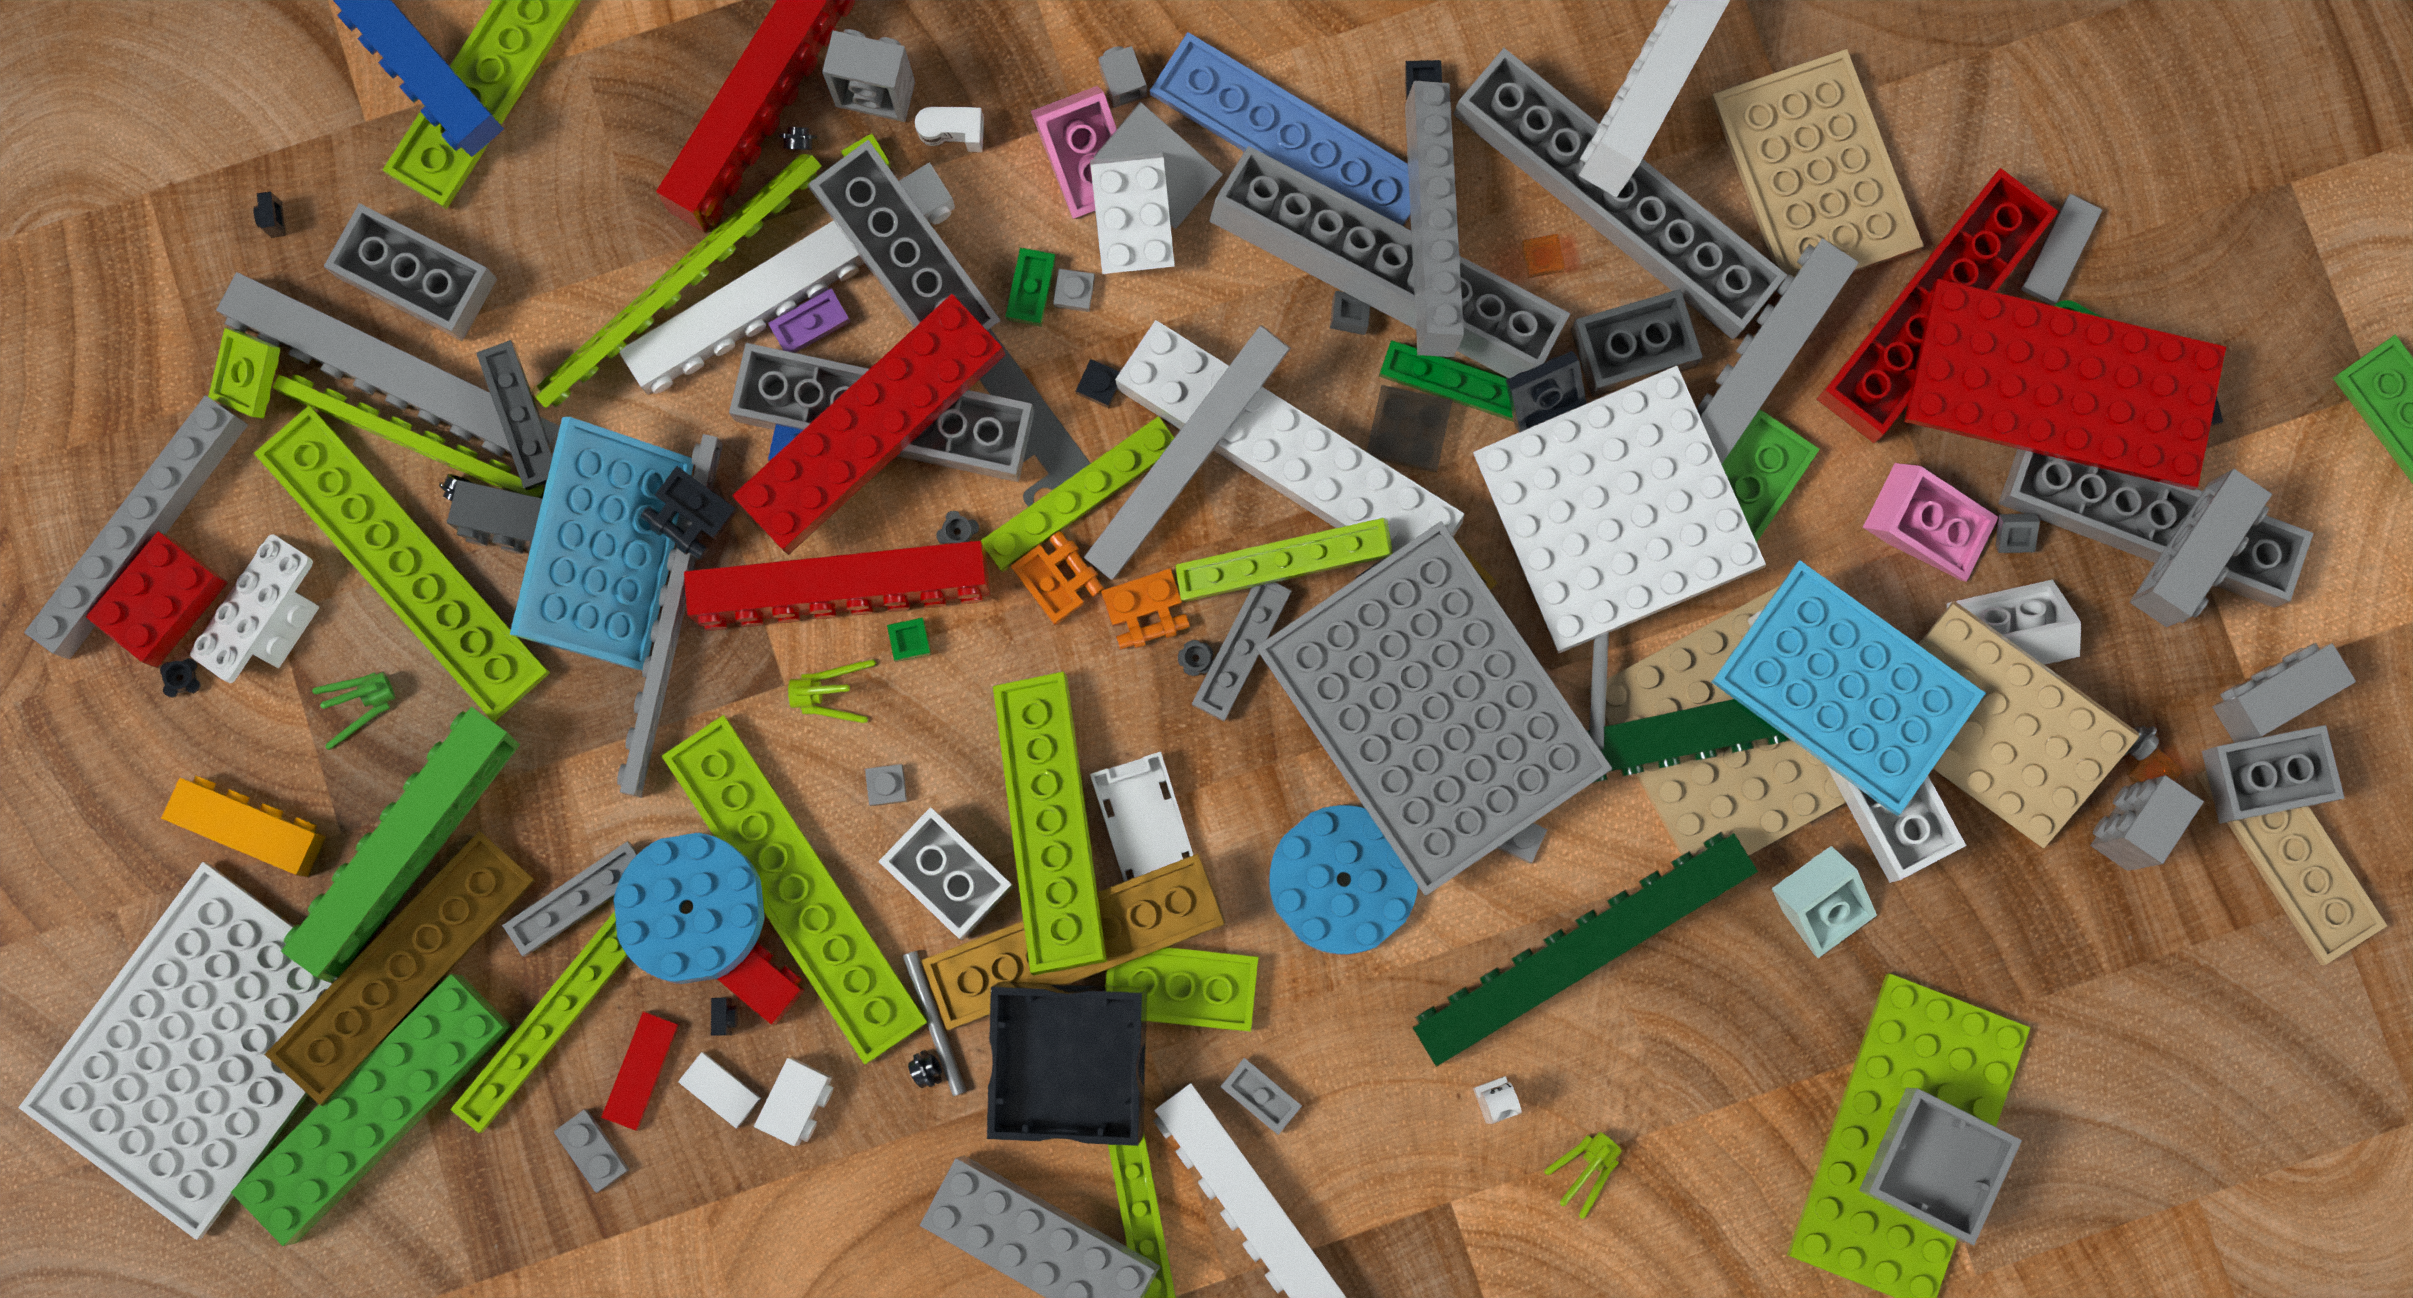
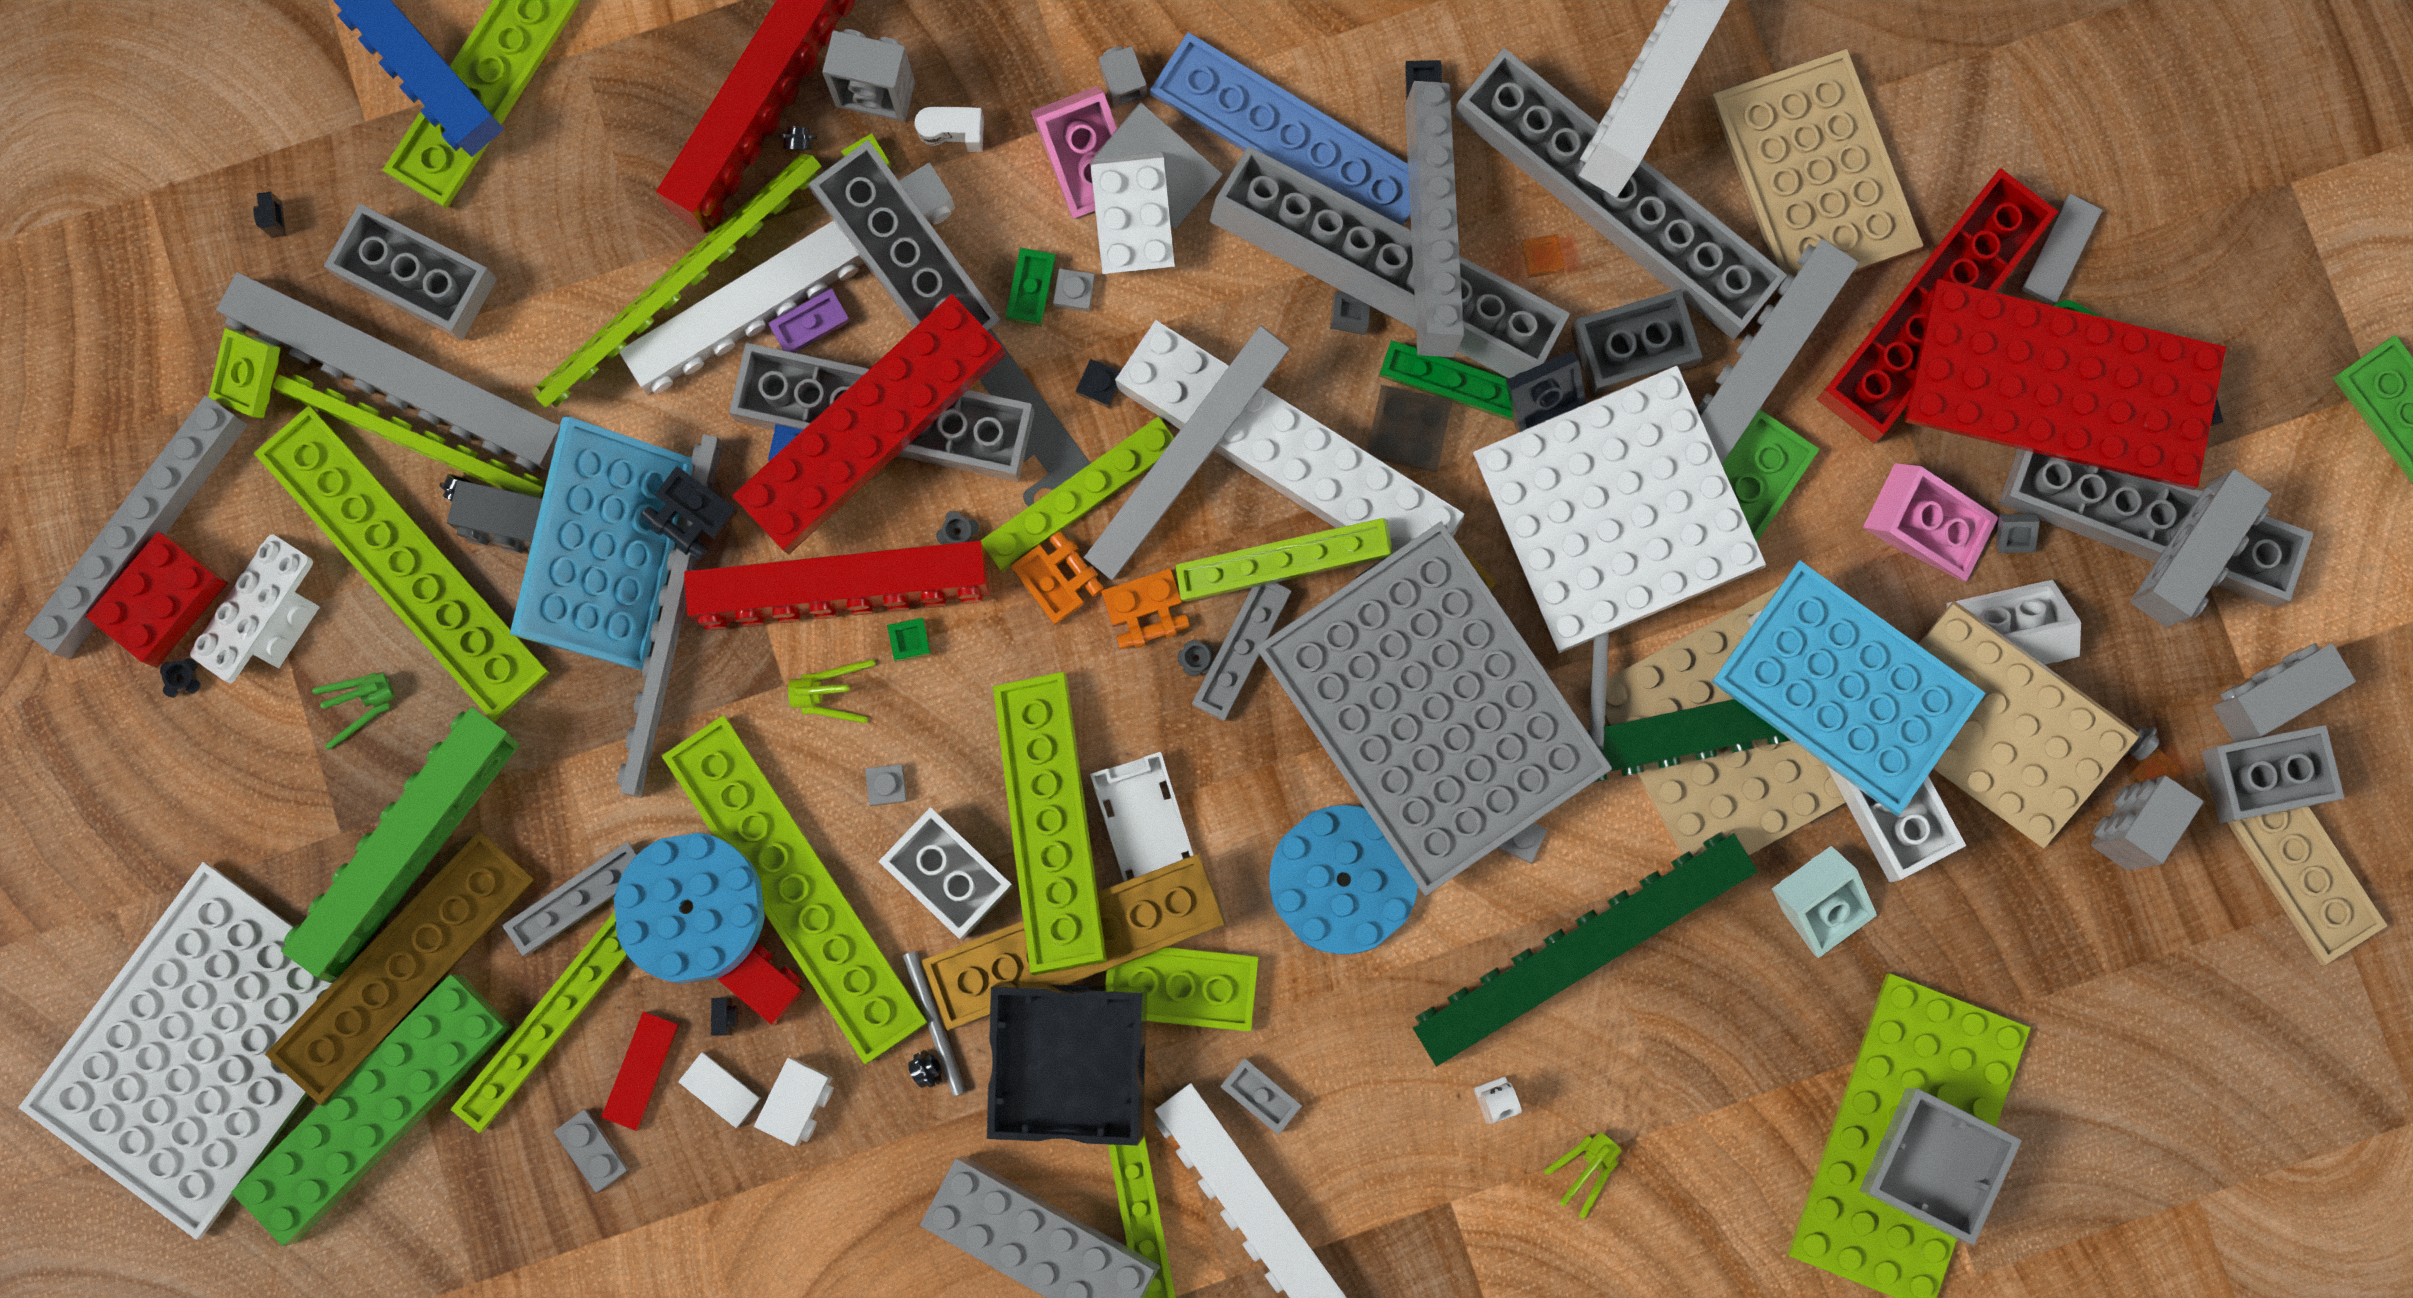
light orange brick [161,775,326,877] -> none
dark grey plate [476,340,553,491] -> none

